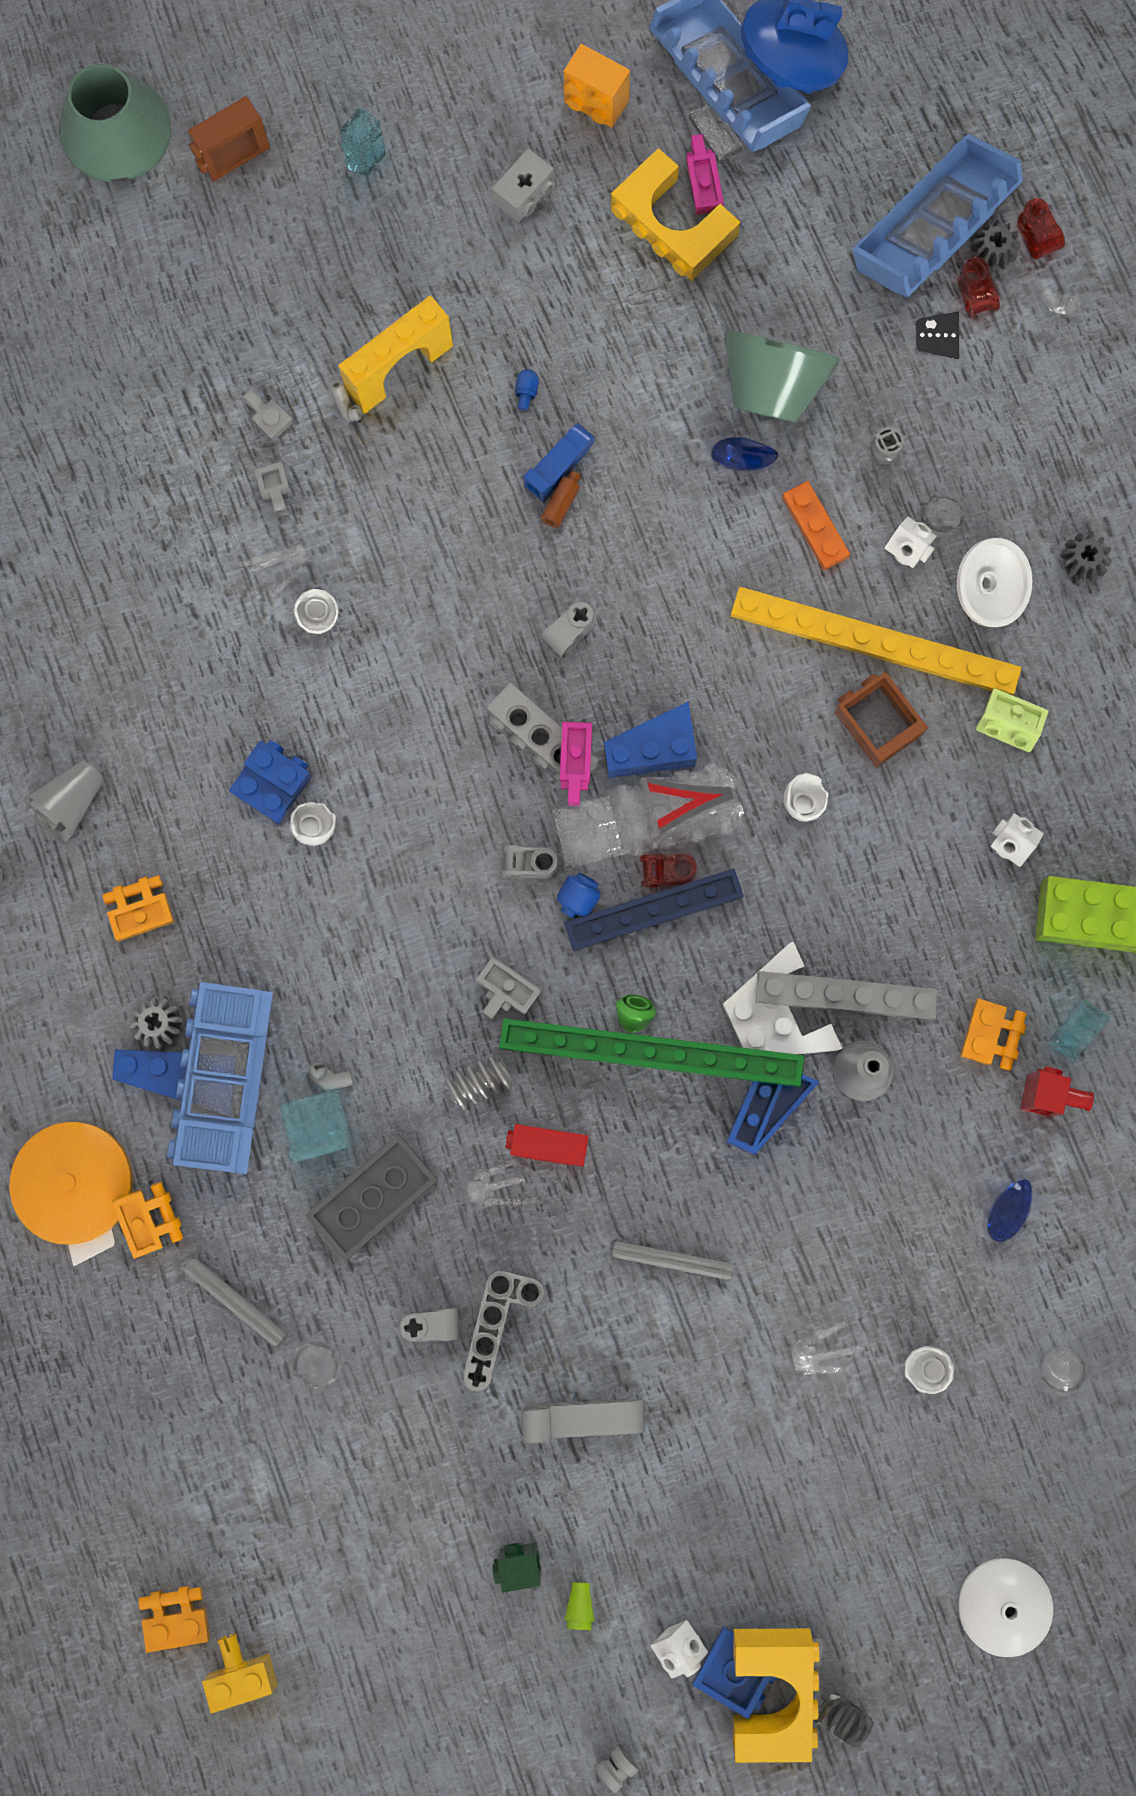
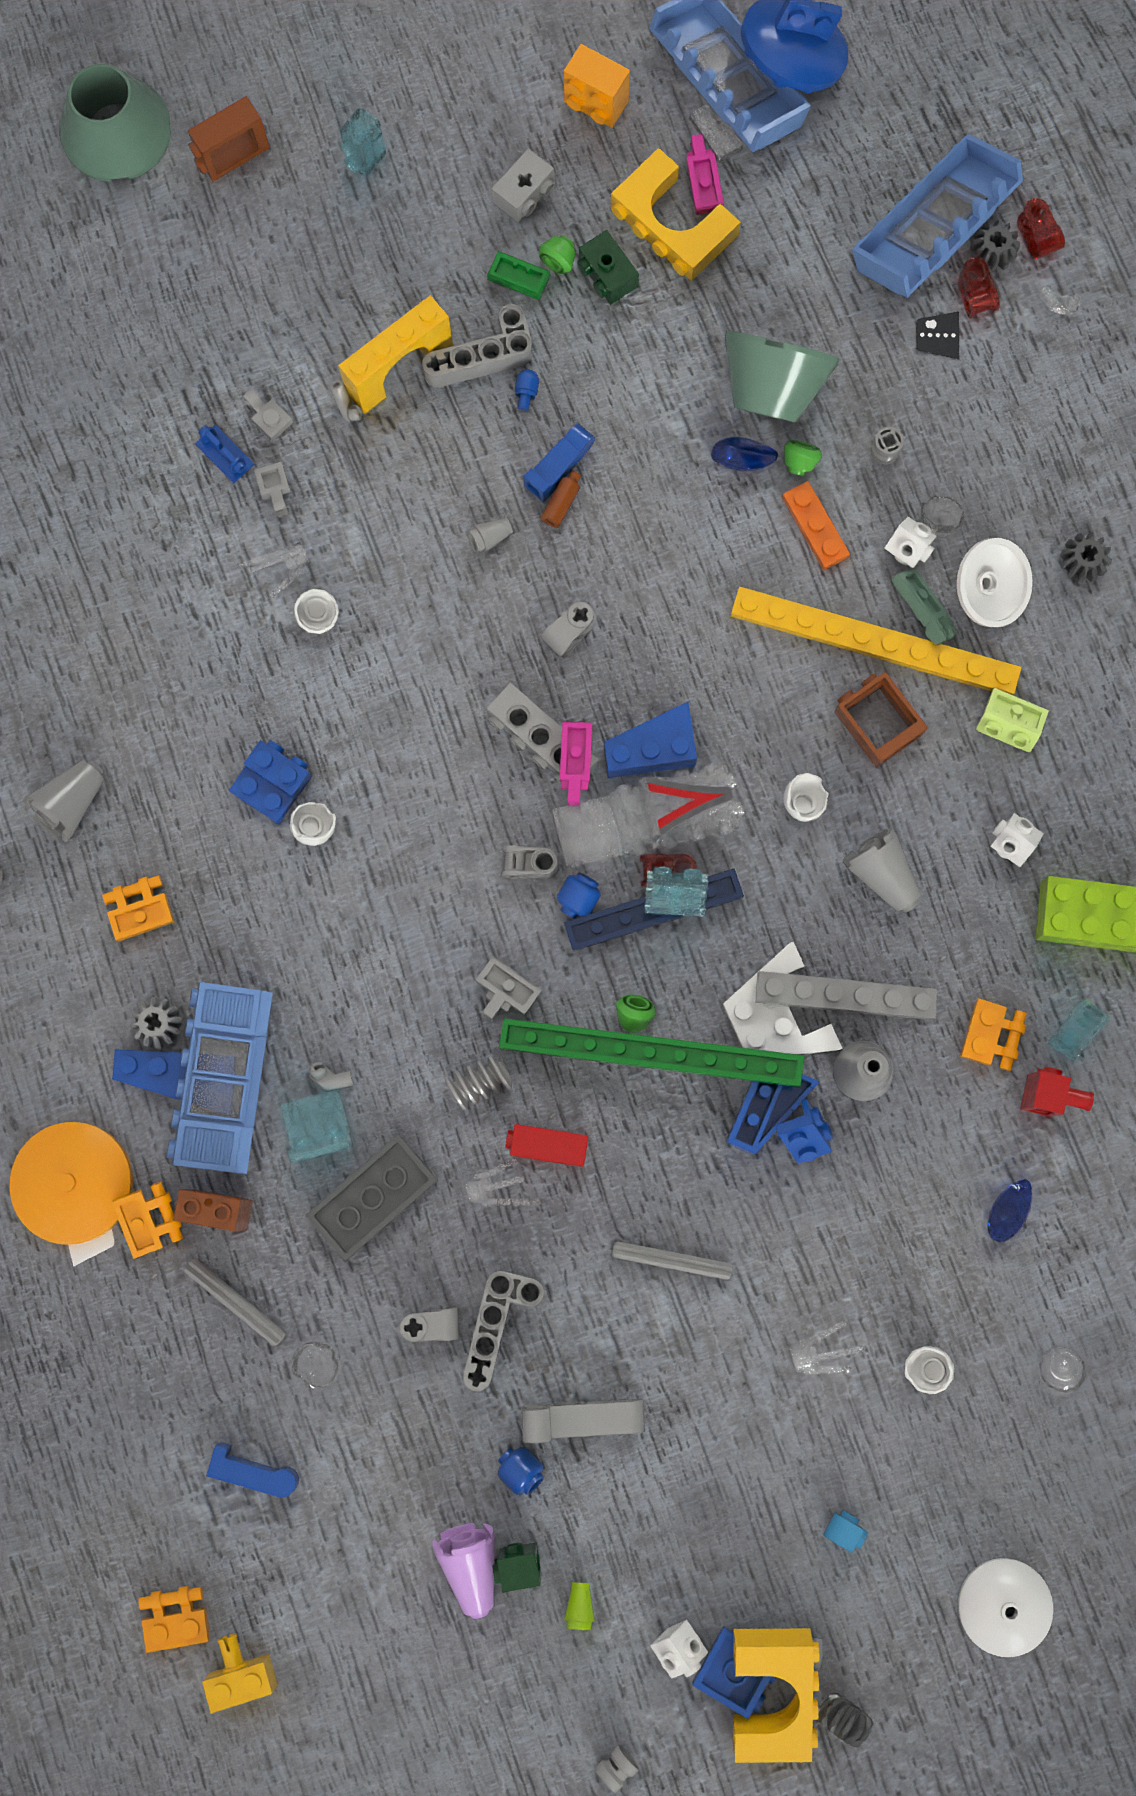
none -> dark orange window [173,1189,253,1231]
none -> blue hinge [194,424,255,484]
none -> blue leg [206,1442,299,1498]
none -> light grey beam [422,304,532,387]
none -> lavender cone [432,1523,495,1619]
none -> light grey cone [467,518,513,553]
none -> green plate [487,251,551,300]
none -> blue head [498,1447,544,1495]
none -> bright green cone [539,235,576,274]
none -> dark green brick [577,230,639,305]
none -> clear light blue brick [644,867,708,917]
none -> blue bracket [776,1099,833,1164]
none -> bright green cone [784,440,822,476]
none -> dark azure plate [823,1510,868,1553]
none -> light grey cone [843,827,921,913]
none -> sand green hinge [891,568,957,645]

